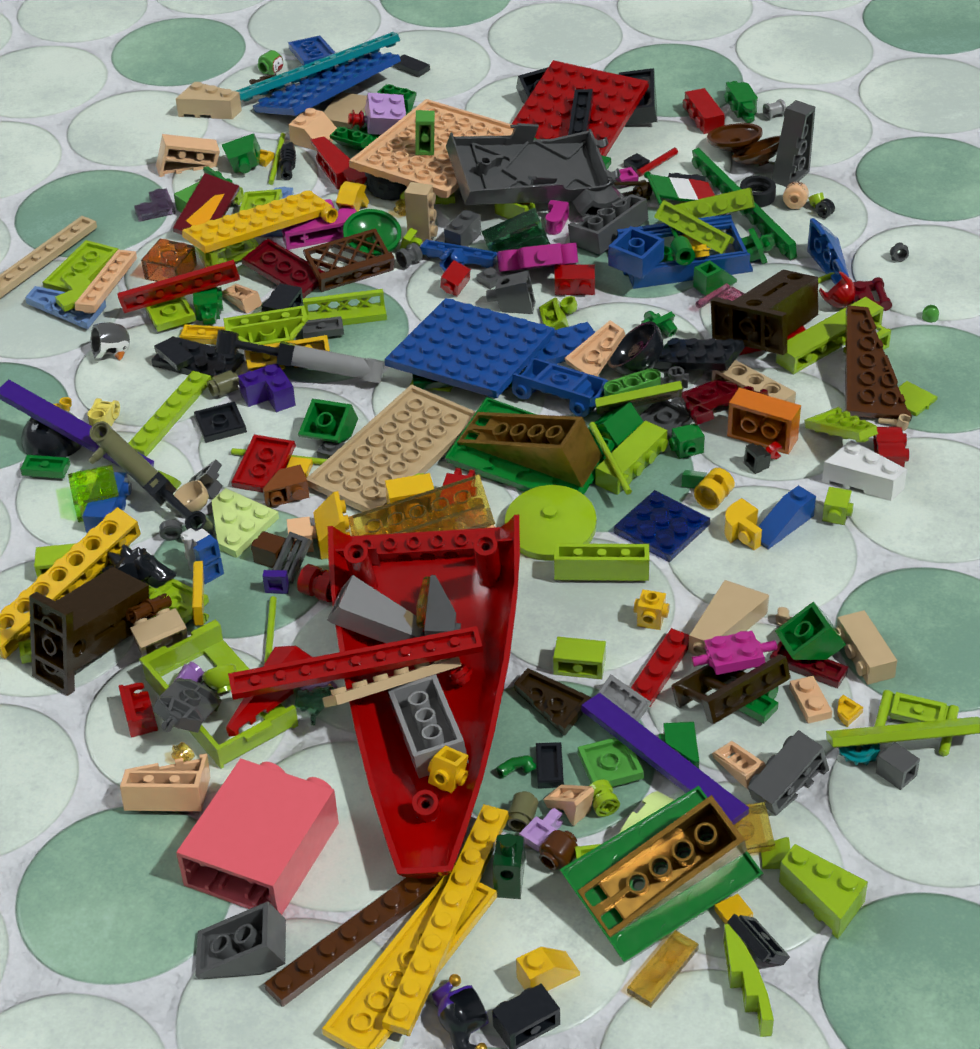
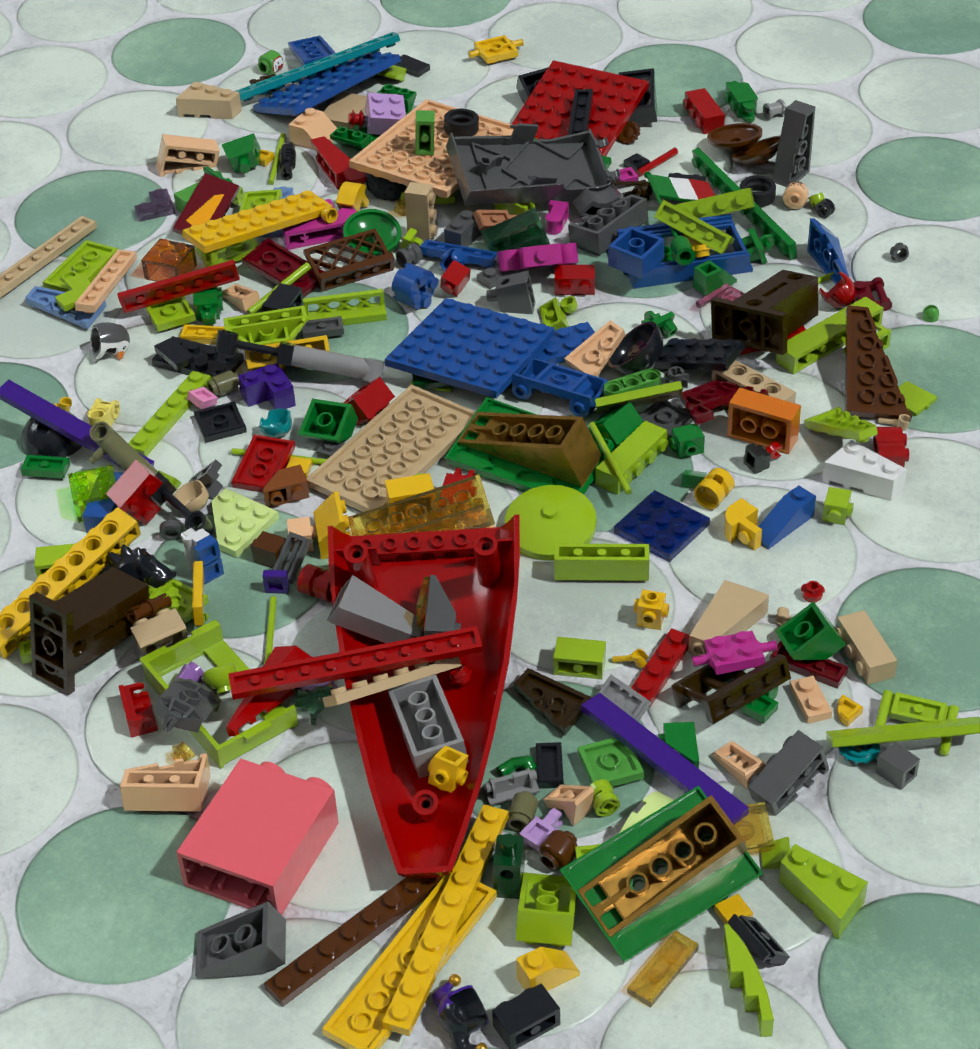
none -> red brick [106,460,163,525]
none -> bright pink plate [187,387,218,409]
none -> lime bar [247,262,311,314]
none -> teal hair [259,408,292,438]
none -> red slope [343,376,395,426]
none -> lime slope [376,65,406,81]
none -> blue brick [391,263,438,309]
none -> black tyre [444,108,479,137]
none -> yellow plate [468,35,524,64]
none -> nougat hinge [473,210,523,230]
none -> light grey hinge [482,768,540,806]
none -> lime slope [515,872,576,947]
none -> yellow hand [612,648,649,668]
none -> reddish brown piece [618,121,641,145]
none -> red plate [801,581,825,603]

